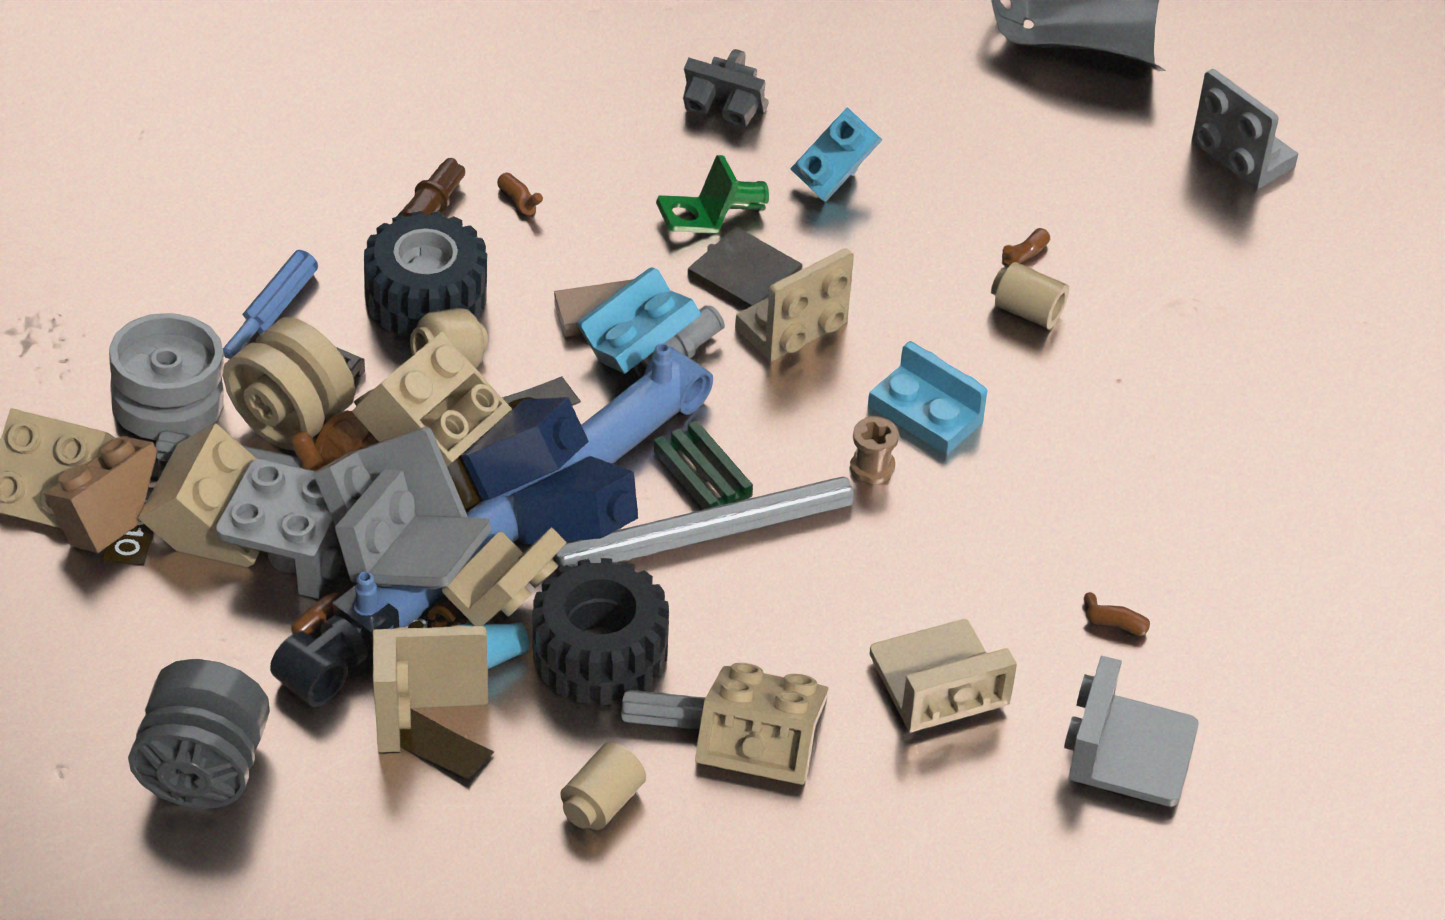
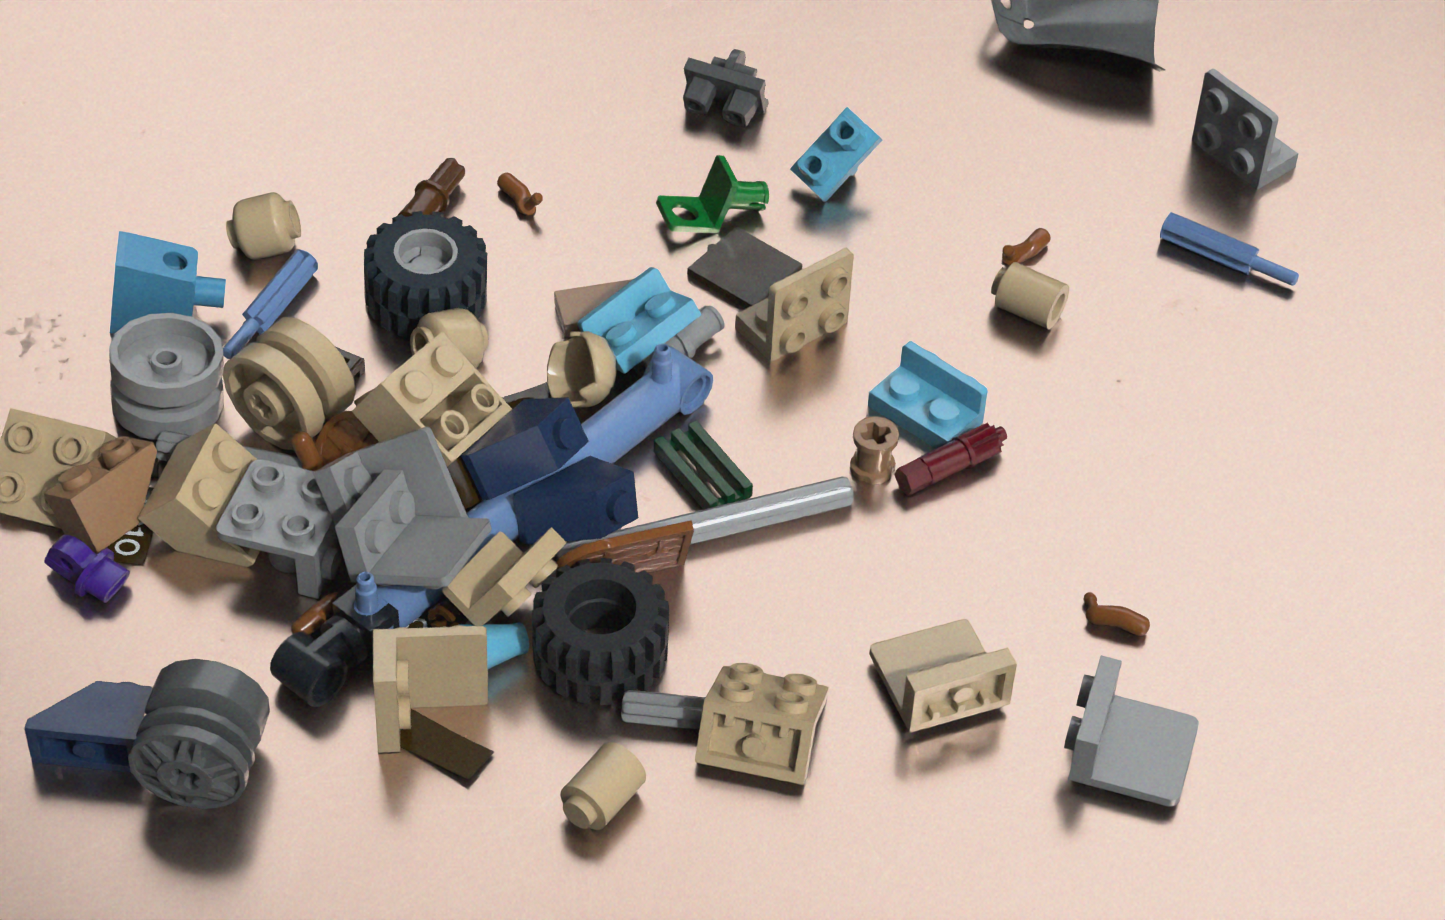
none -> dark blue slope [24,681,152,773]
none -> dark purple piece [44,534,130,603]
none -> dark azure torso [109,231,226,333]
none -> tan head [226,192,302,261]
none -> tan hair [547,331,616,408]
none -> dark orange window [554,520,694,578]
none -> dark red piece [894,422,1008,496]
none -> medium blue axle [1160,212,1299,286]

